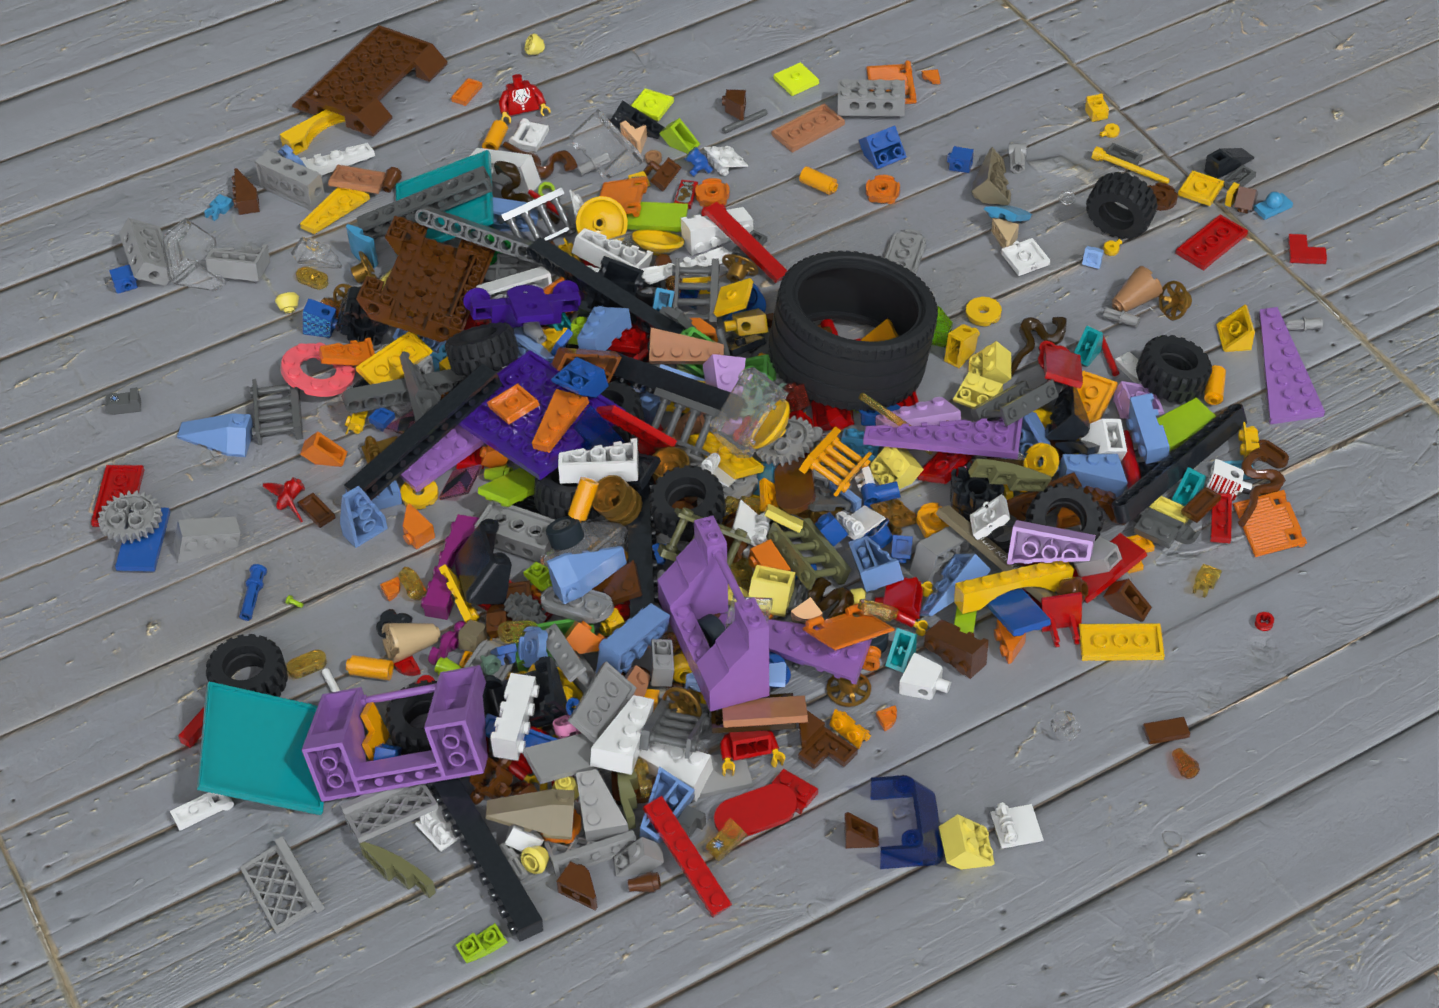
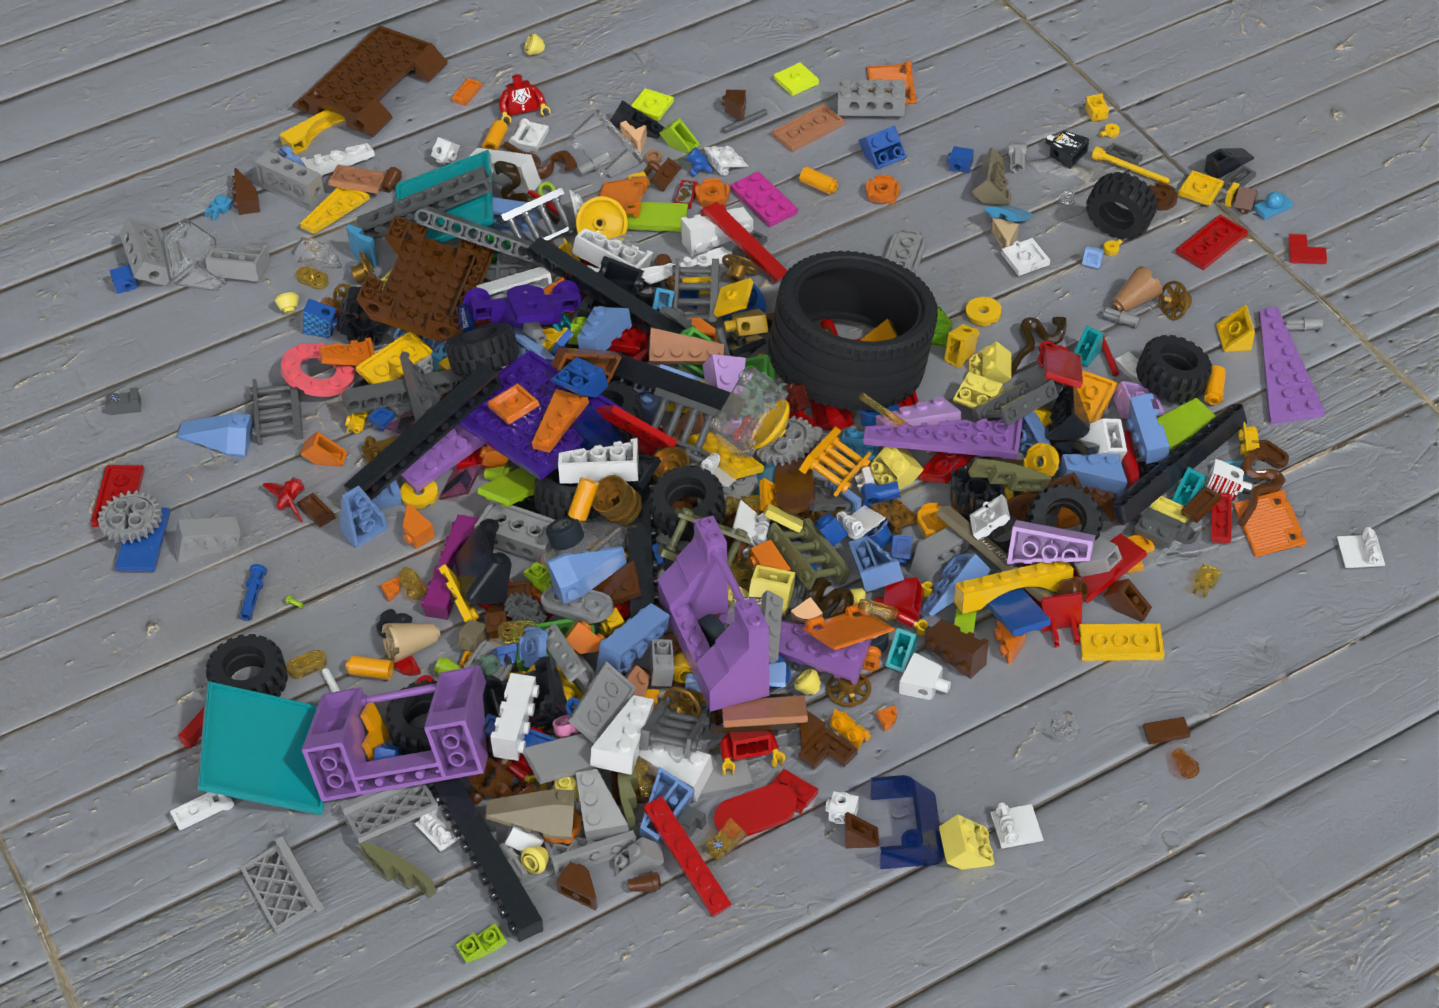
magenta piece [428,621,466,666] -> none
yellow dish [632,230,684,256] -> none
orange tile [922,69,940,84] -> none
red bush [1255,612,1274,631] -> none
none -> white brick [431,137,460,165]
none -> clear blue cone [456,303,476,332]
none -> dark pink plate [730,171,798,227]
none -> light grey plate [761,590,783,664]
none -> light yellow cone [794,669,821,695]
none -> white brick [825,791,859,824]
none -> black torso [1045,131,1089,169]
none -> white hinge [1337,527,1385,568]

